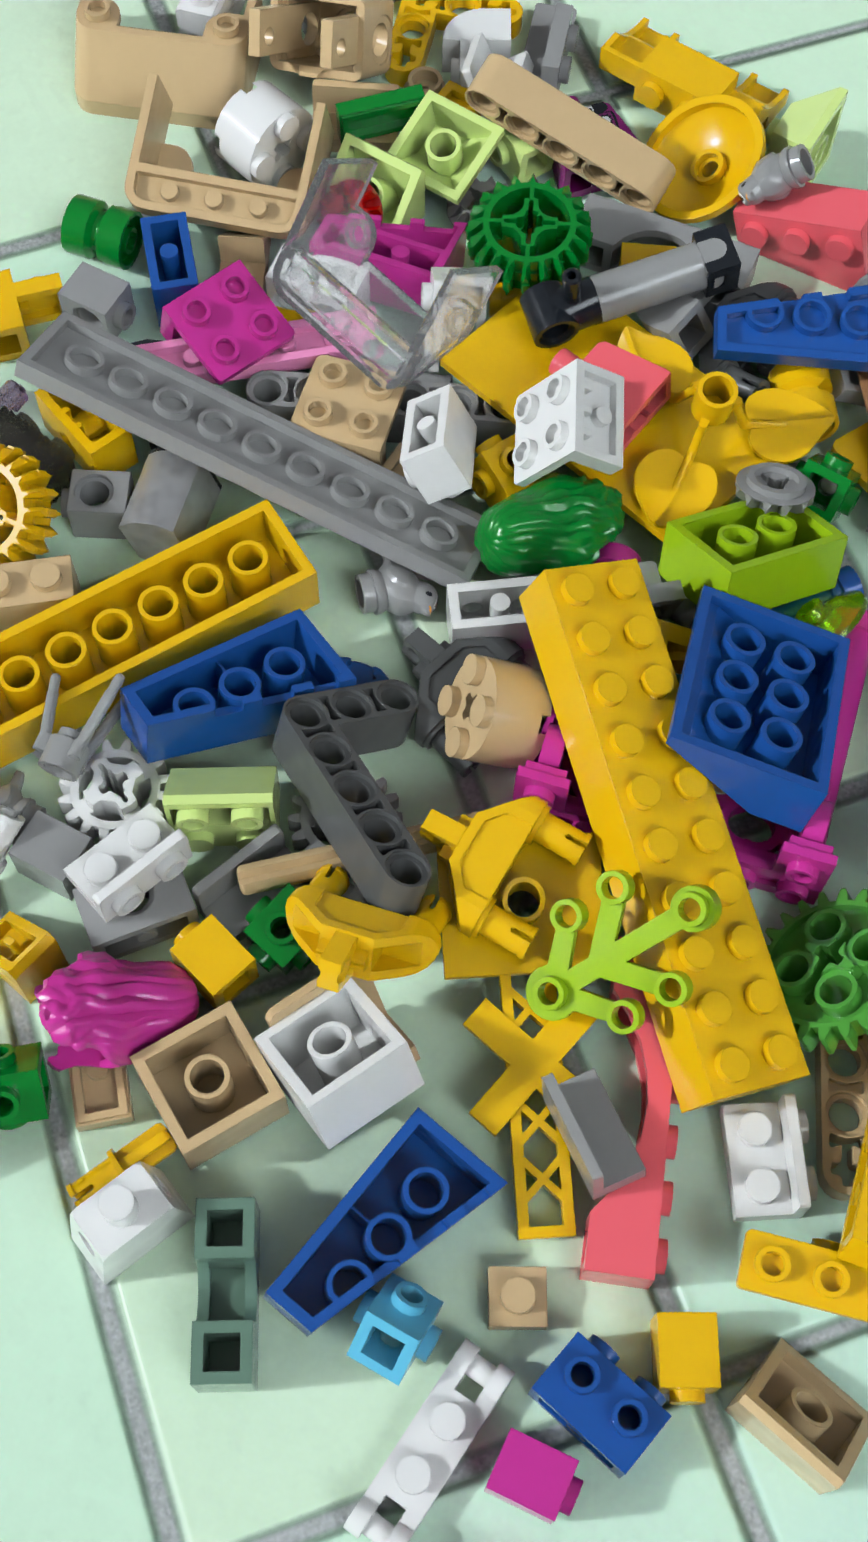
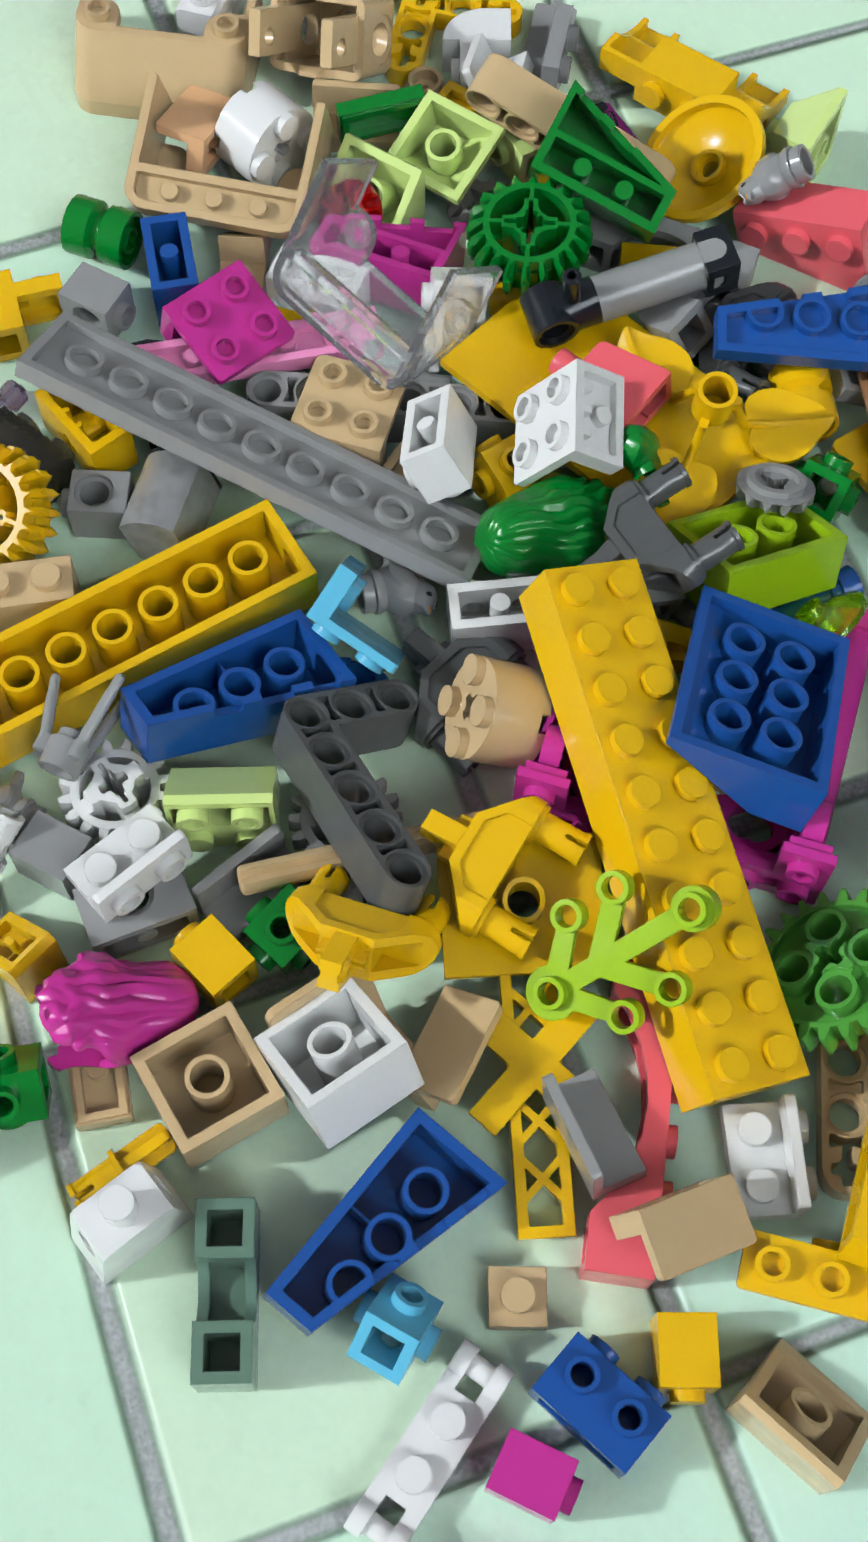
none -> light nougat panel [156,85,231,174]
none -> medium azure bracket [306,555,405,674]
none -> tan panel [408,985,503,1112]
none -> green wedge [527,80,677,244]
none -> dark grey connector [580,457,745,593]
none -> tan panel [609,1173,757,1281]
none -> green piece [623,424,670,508]

